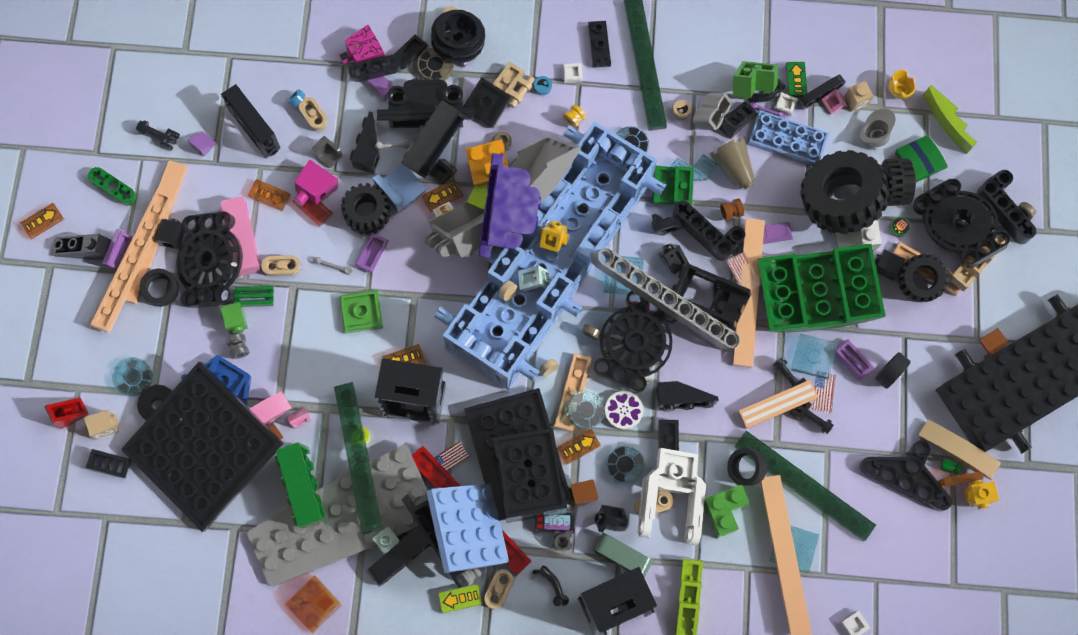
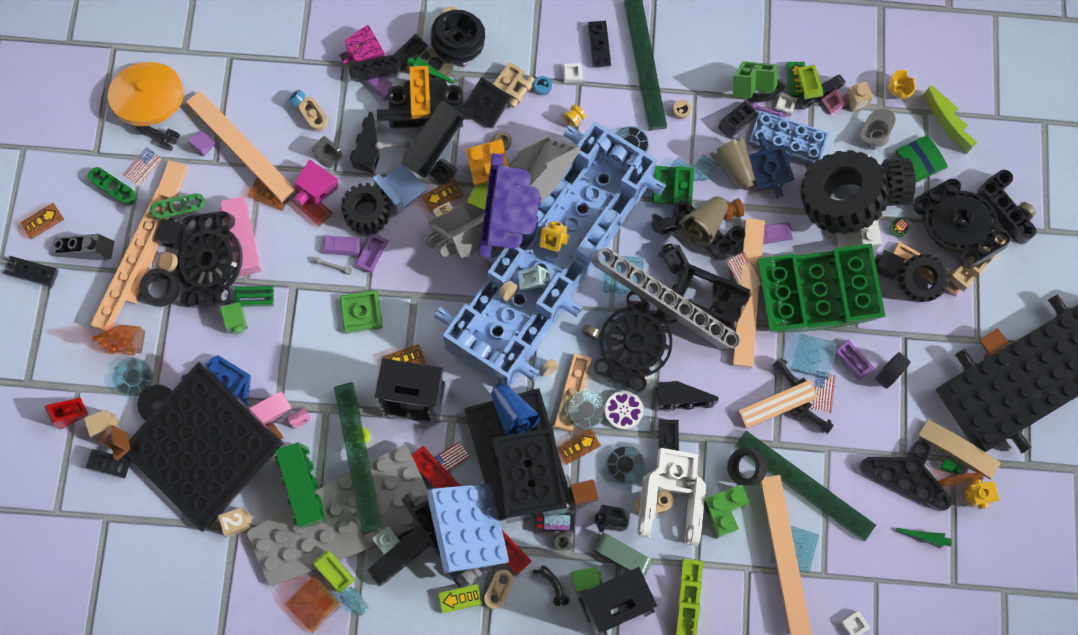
medium lavender tile [102,229,133,271] -> none
black door [220,84,281,158] -> none
flat silver wheel [226,334,250,359] -> none
tan plate [261,255,301,276] -> none
light grey brick [693,93,732,130] -> none
none -> black hinge [2,256,59,288]
none -> clear orange slope [92,325,145,356]
none -> dark orange panel [99,425,130,461]
none -> light orange dish [108,62,184,126]
none -> clear tile [122,147,163,187]
none -> green beam [149,193,205,219]
none -> tan tile [159,252,178,272]
none -> light nougat tile [186,91,296,203]
none -> tan brick [218,507,252,537]
none -> lime tile [313,549,355,593]
none -> medium lavender tile [322,235,362,256]
none -> clear light blue cone [339,586,370,616]
none -> green piece [407,57,454,84]
none -> light orange plate [410,66,431,119]
none -> blue cone [491,383,540,436]
none -> bright green brick [572,567,603,593]
none -> dark tan cone [679,196,728,247]
none -> dark blue plate [749,137,794,199]
none -> lime tile [797,65,823,99]
none -> green piece [896,528,952,549]

